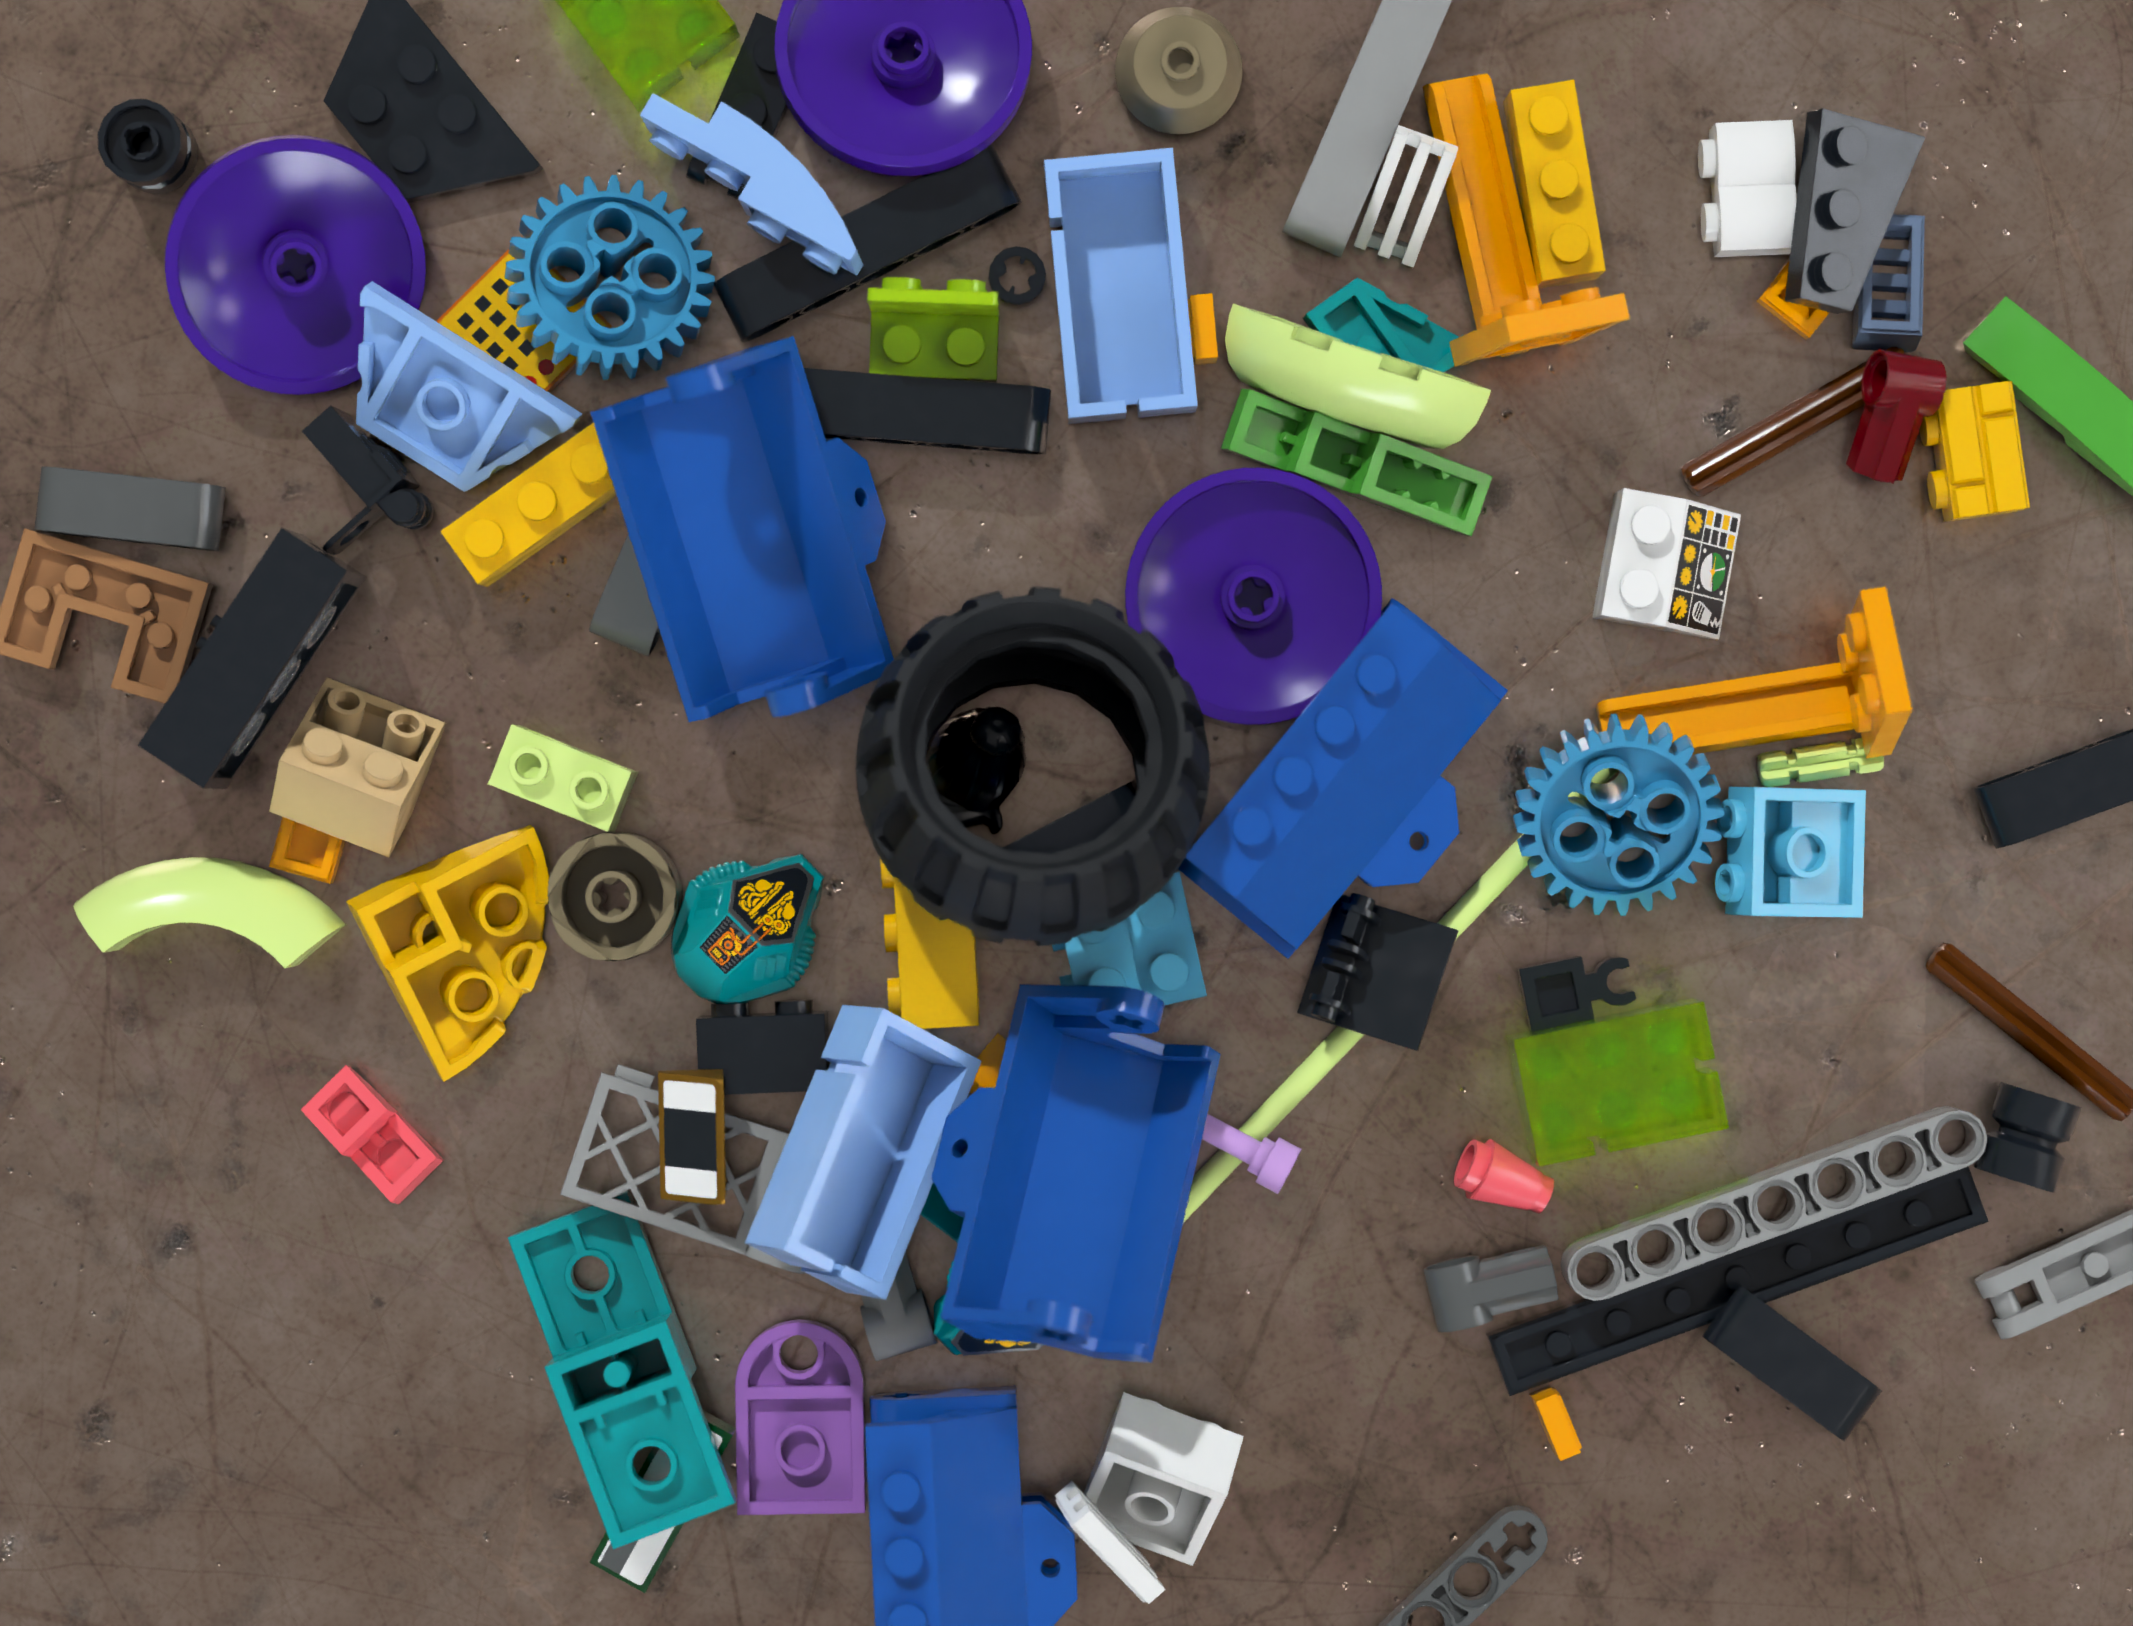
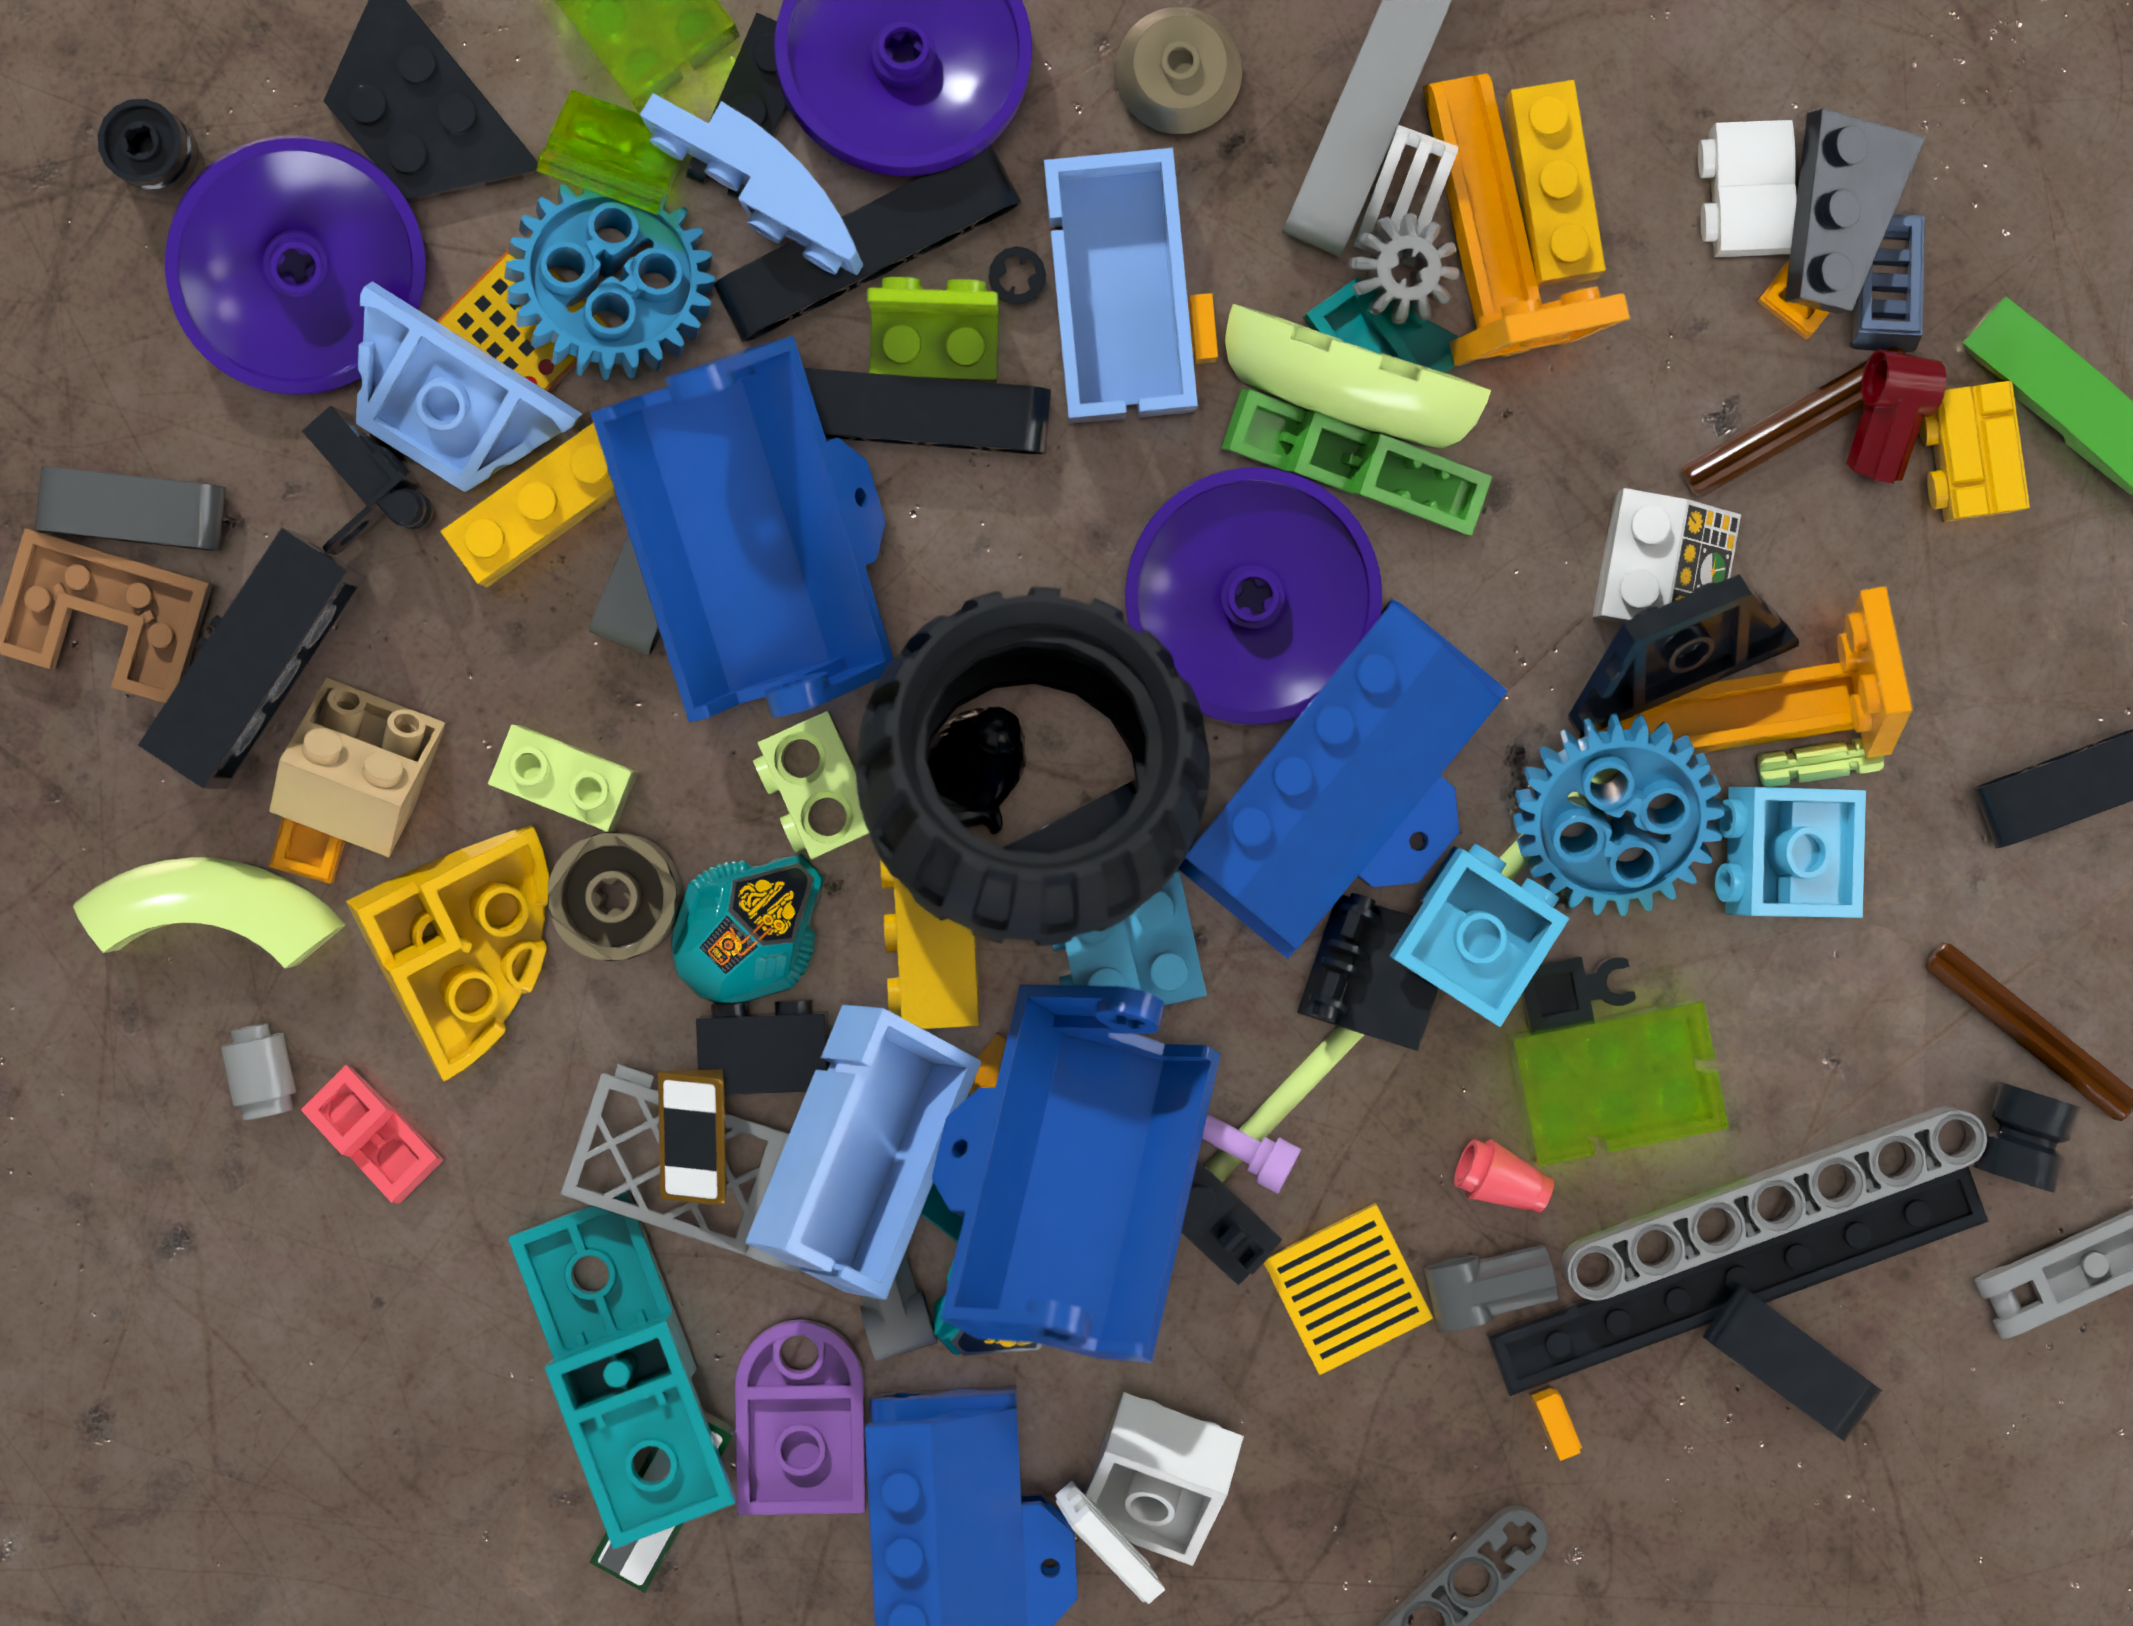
none -> light grey brick [220,1023,296,1120]
none -> clear neon green plate [537,89,684,215]
none -> yellowish green brick [753,710,869,859]
none -> black plate [1181,1159,1282,1286]
none -> yellow tile [1264,1203,1434,1376]
none -> light grey gear [1349,213,1460,324]
none -> medium azure plate [1389,843,1570,1027]
none -> black wing [1568,574,1799,739]

